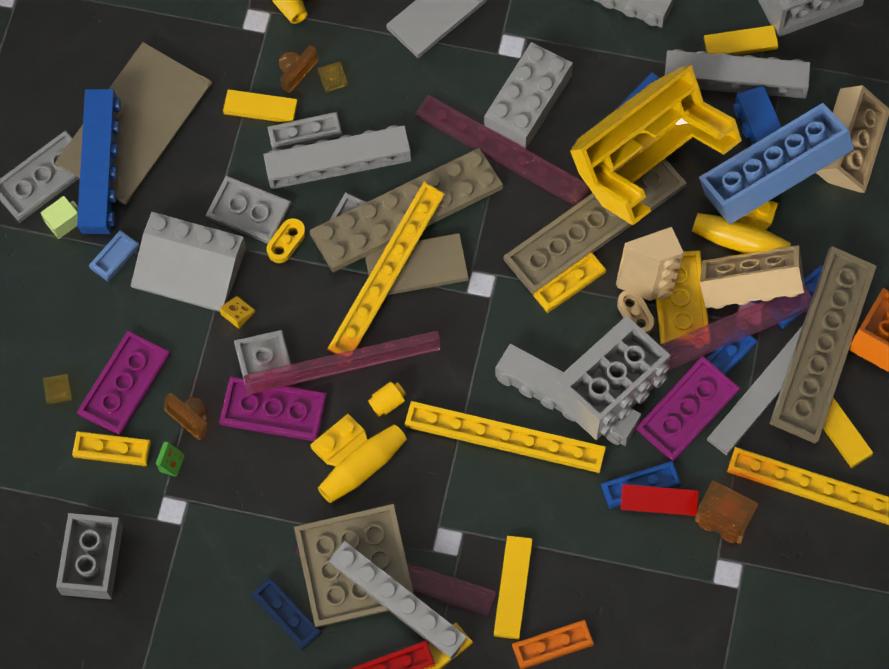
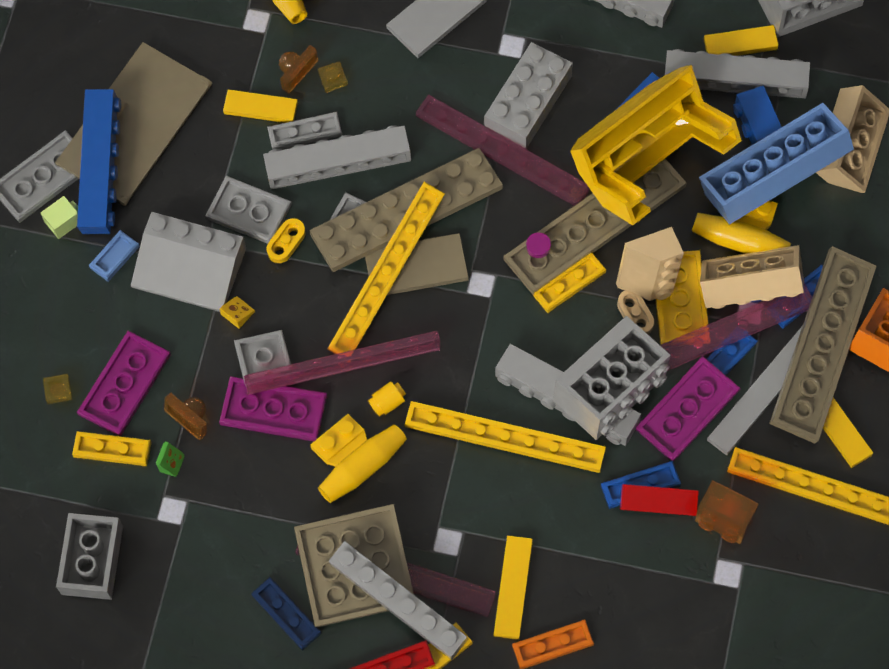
none -> magenta tile [526,233,551,258]

